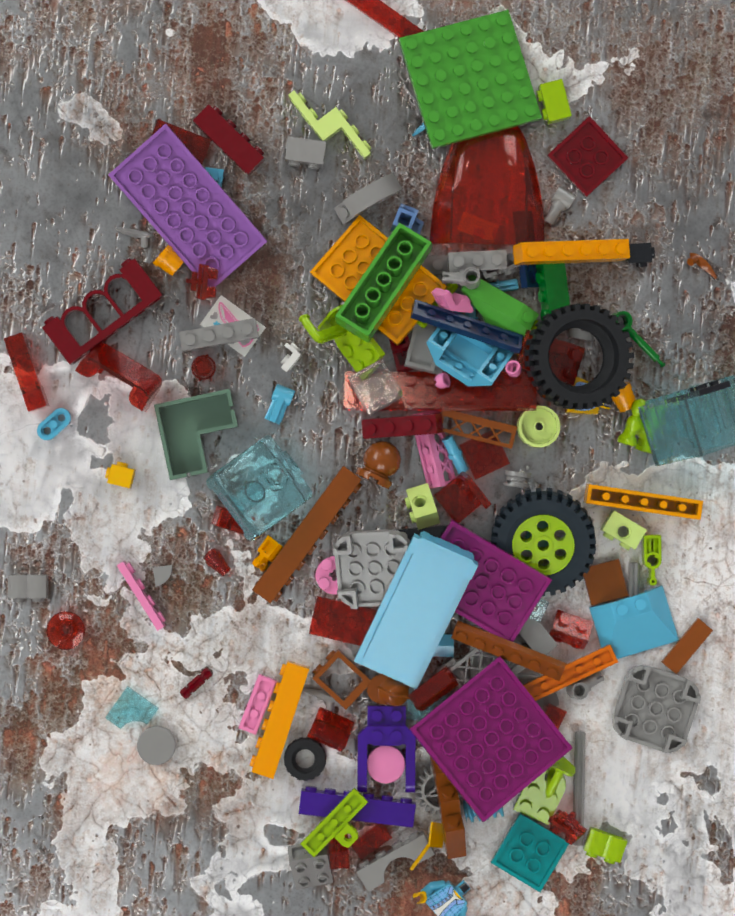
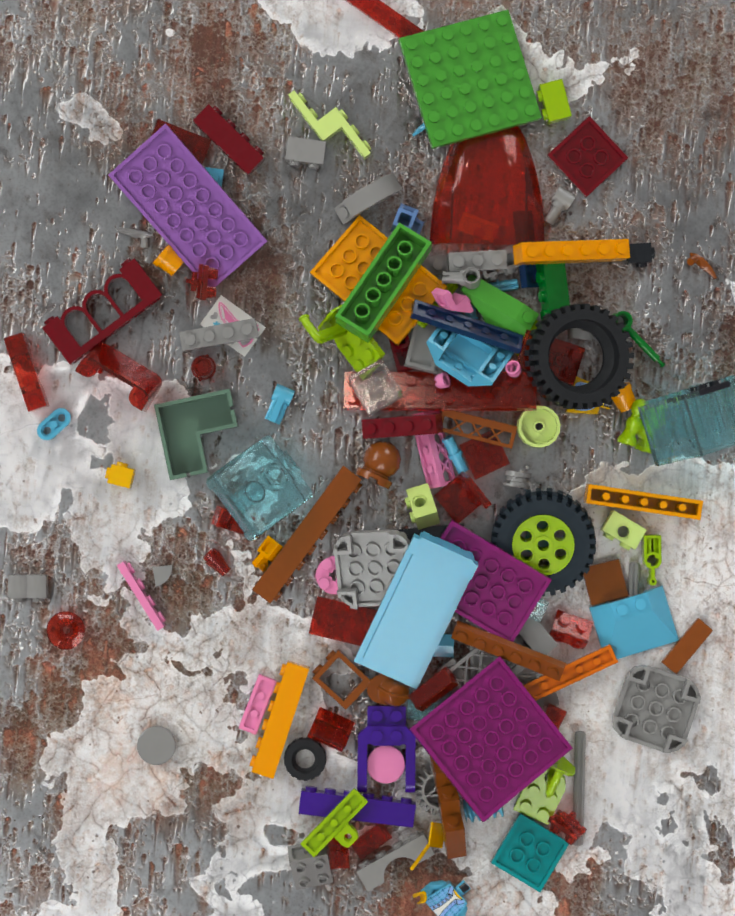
clear light blue tile [105,686,159,729] -> none
dark red axle [180,668,213,699] -> none
white bracket [281,343,302,373] -> none
light grey bar [302,688,336,711] -> none
light grey pin [566,671,604,700] -> none
lime brick [583,827,628,864] -> none

